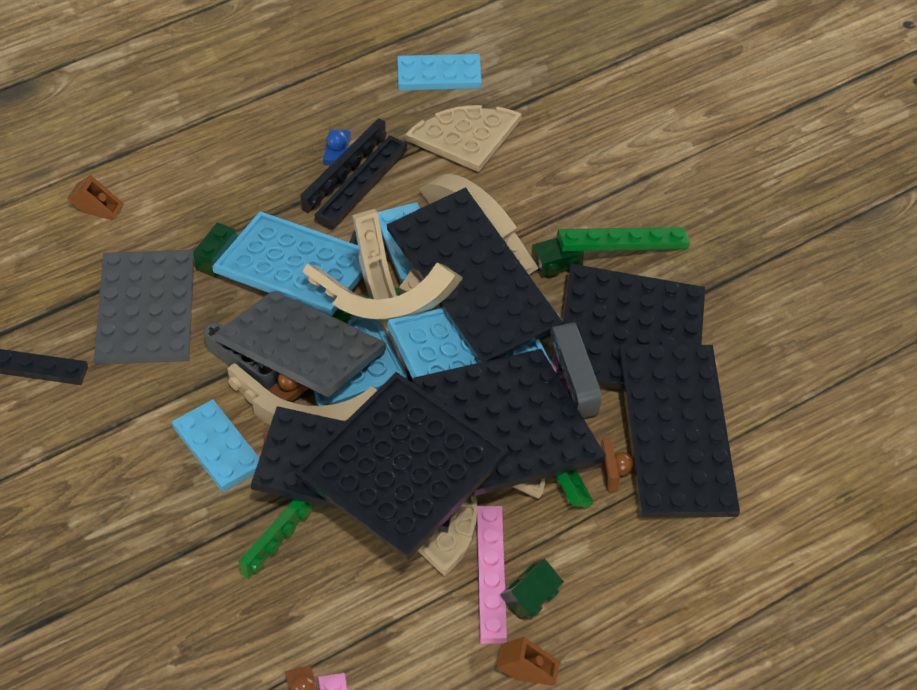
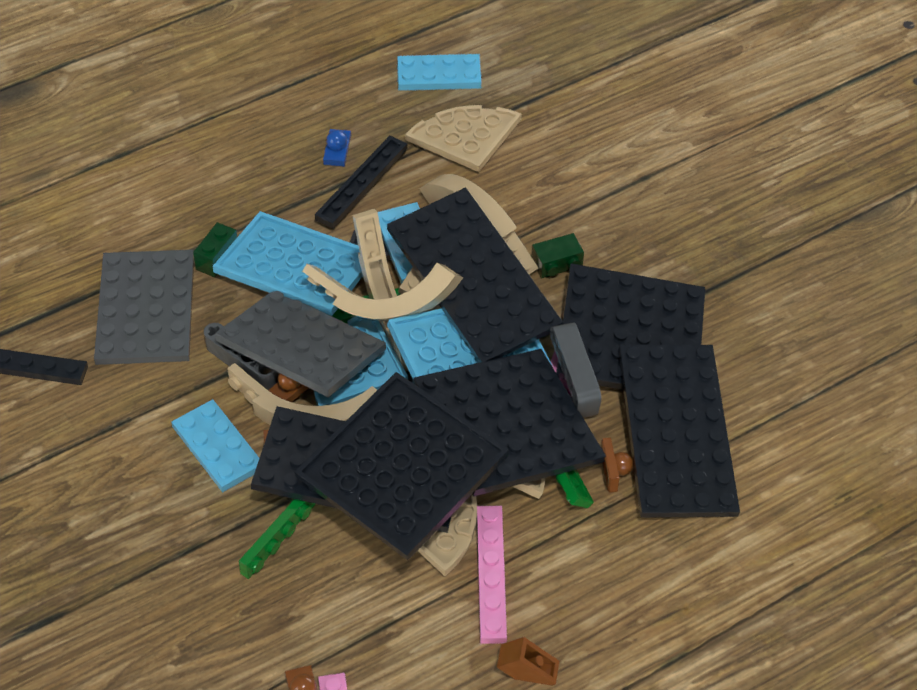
dark orange slope [67,175,124,220] -> none
black plate [300,118,387,214] -> none
dark green brick [500,558,564,618] -> none
green plate [556,227,690,251] -> none

